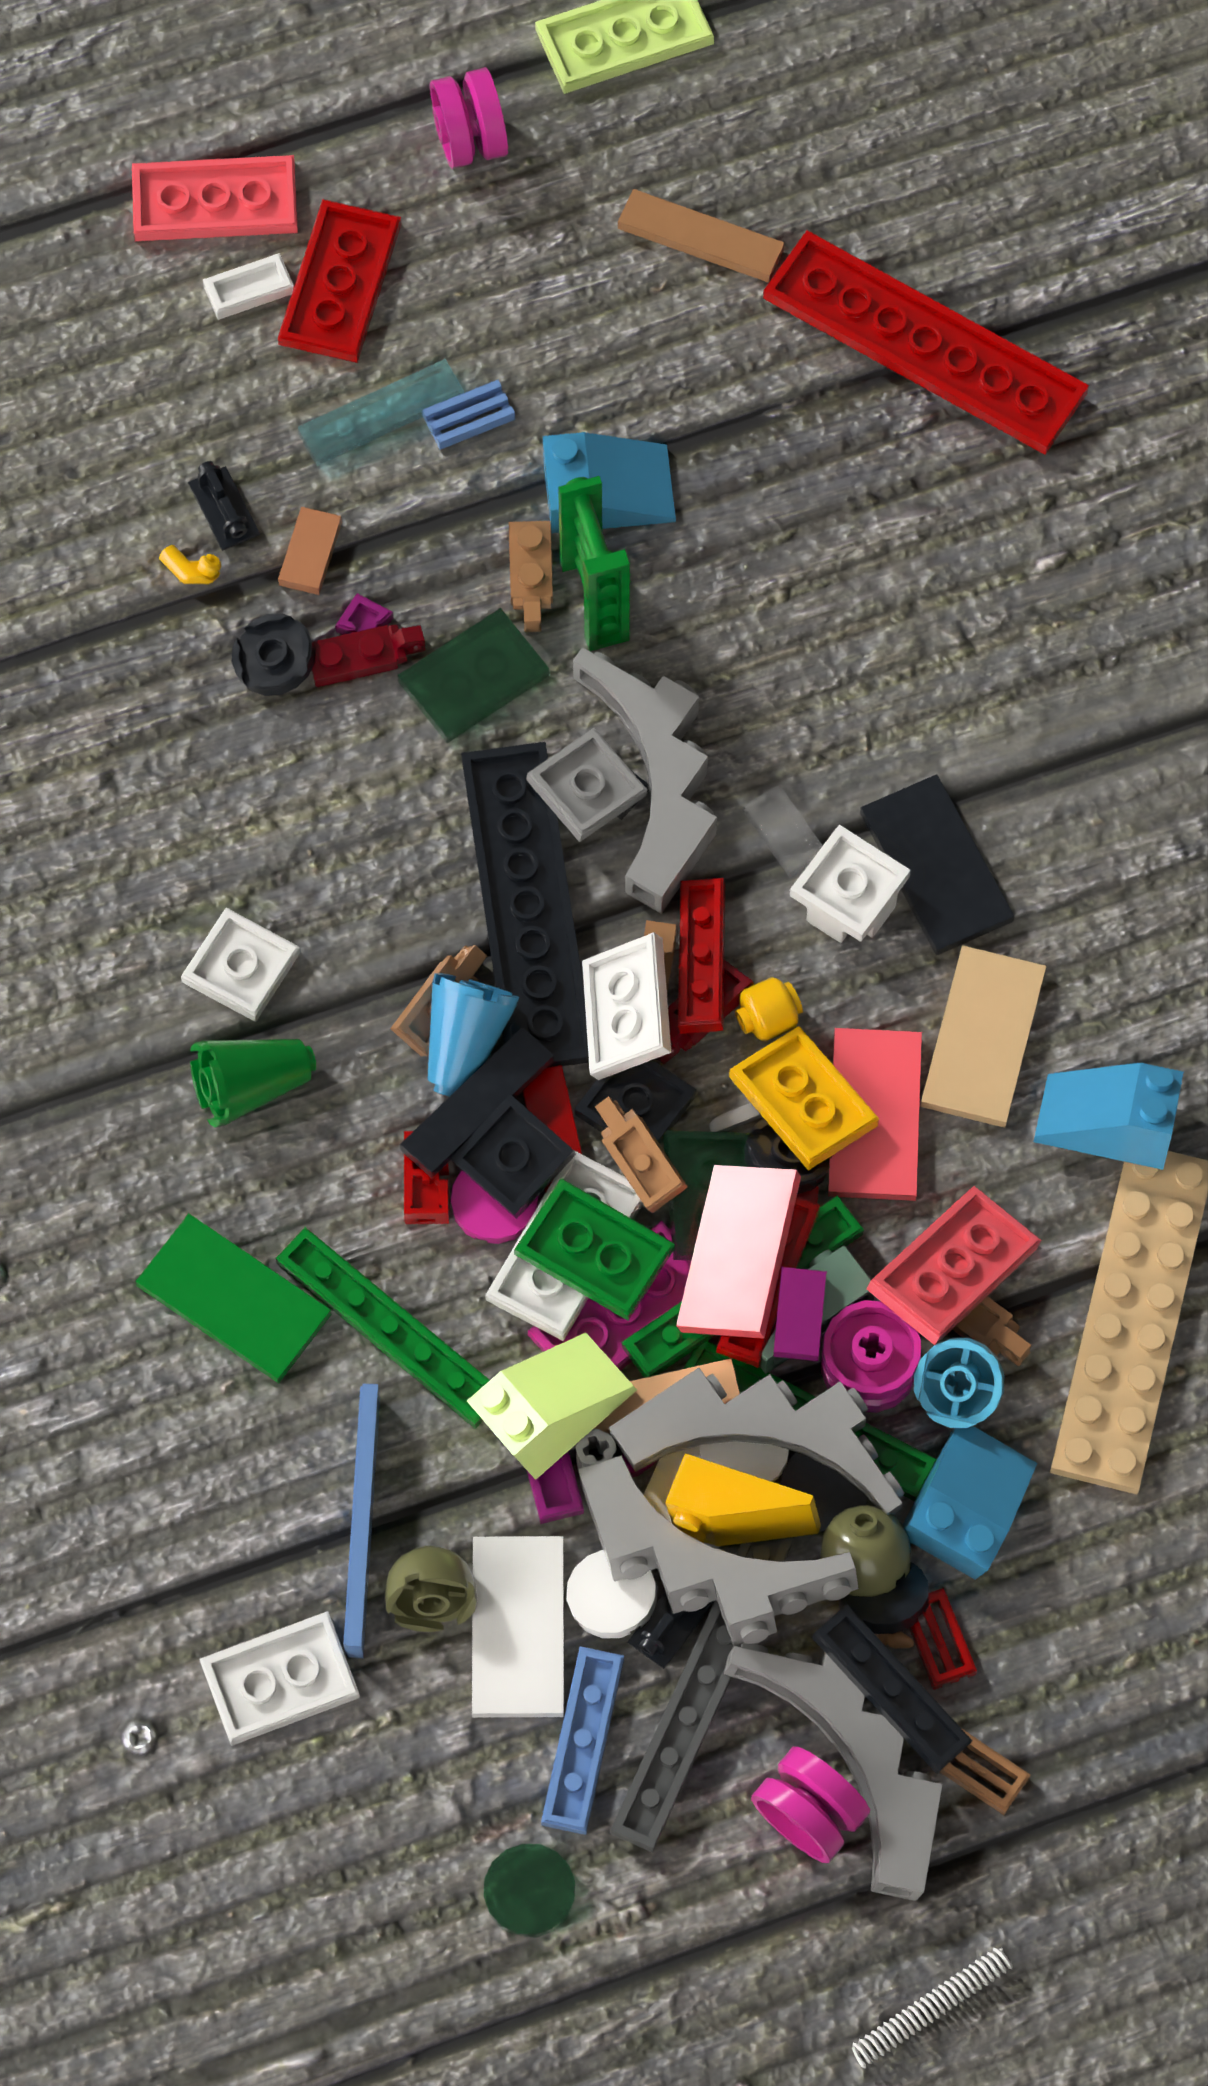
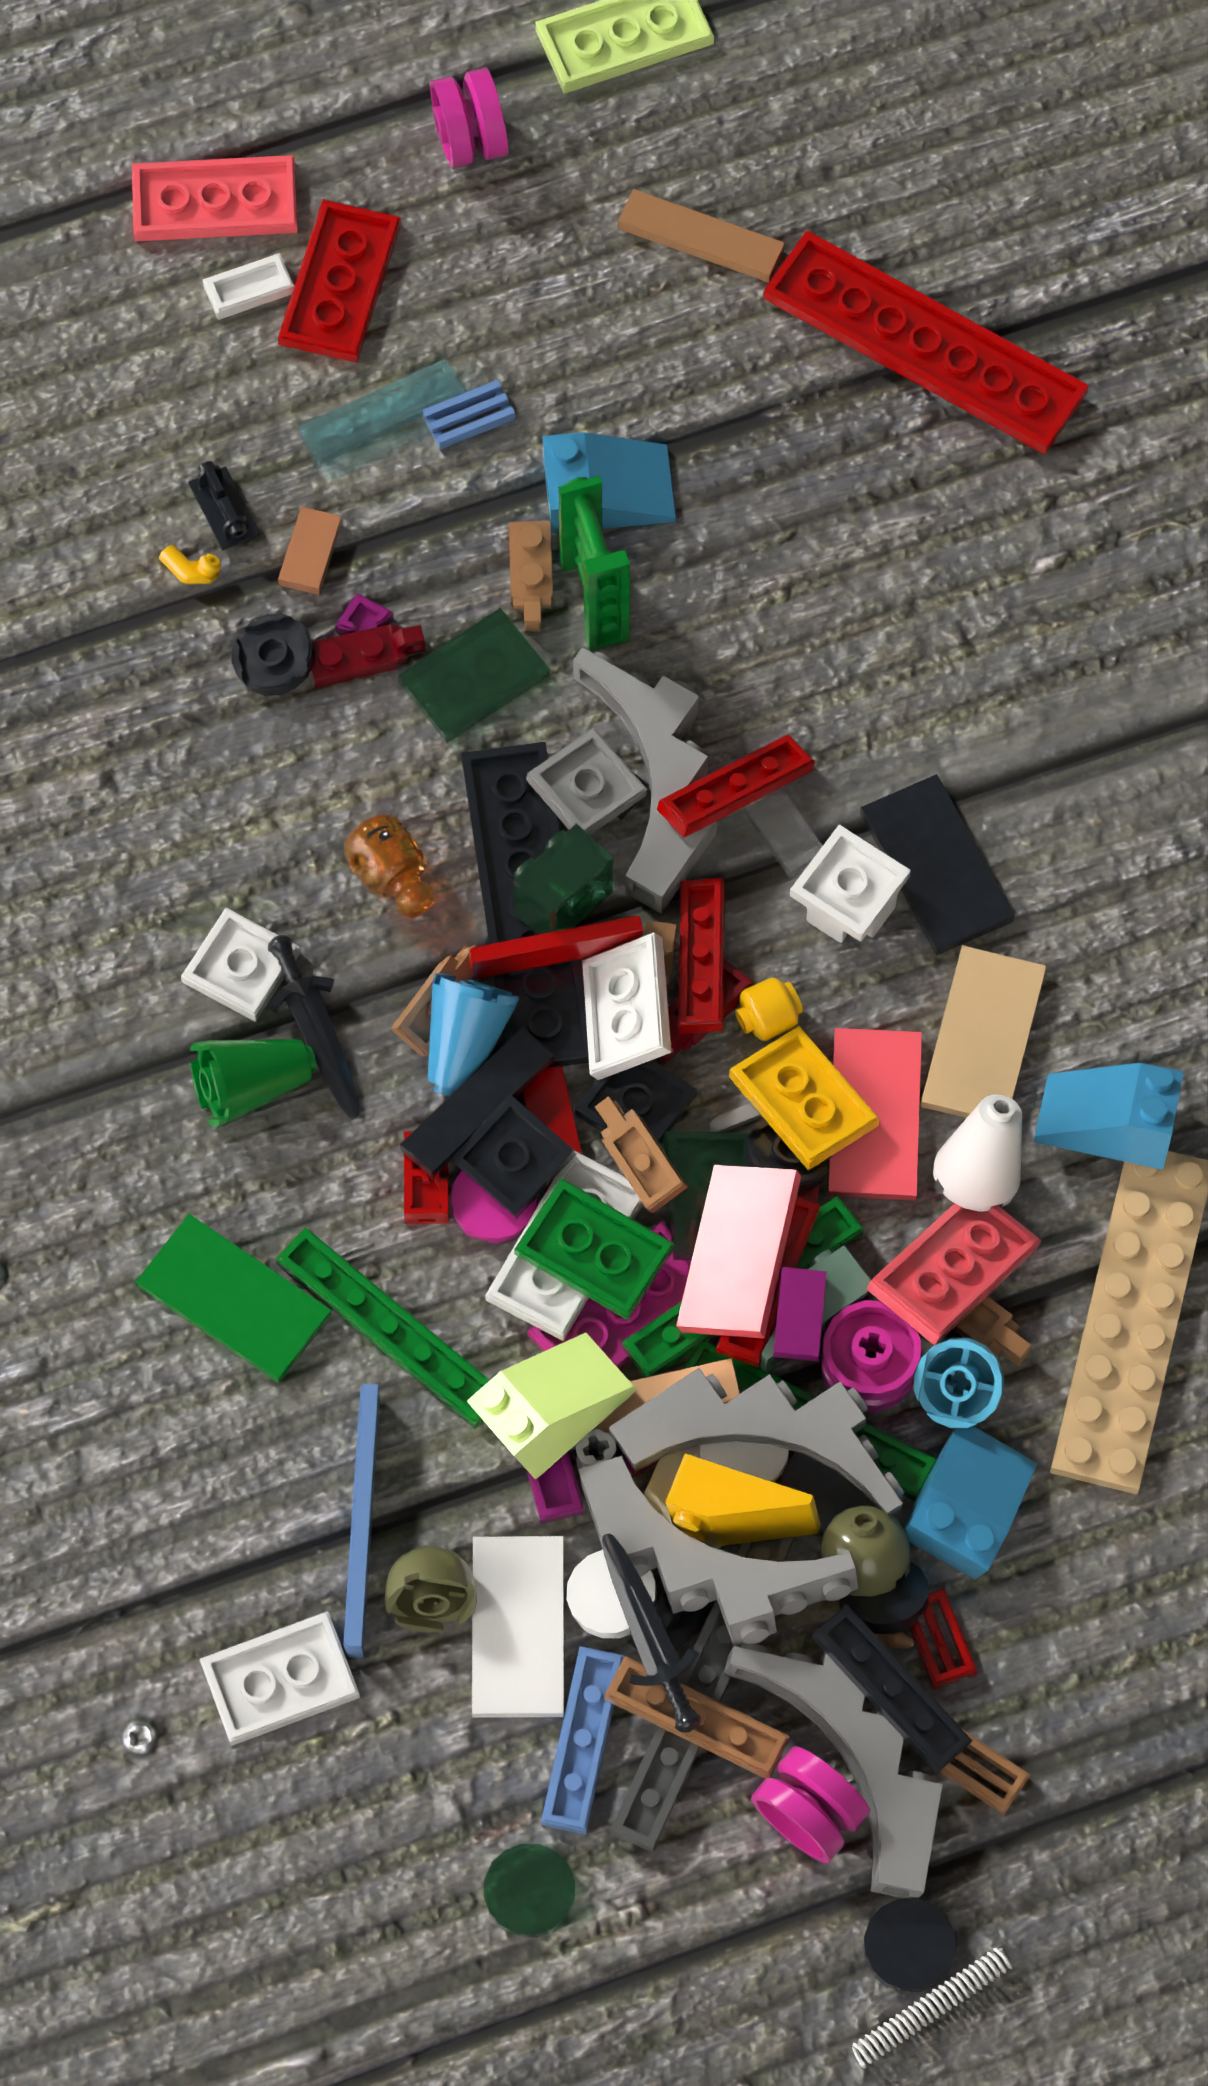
none -> black sword [268,935,360,1119]
none -> clear orange piece [344,814,434,919]
none -> red tile [469,915,643,980]
none -> clear green brick [513,823,613,935]
none -> black sword [602,1533,701,1733]
none -> medium nougat tile [604,1656,790,1779]
none -> red tile [657,734,815,838]
none -> black tile [864,1898,956,1992]
none -> white cone [933,1094,1022,1212]

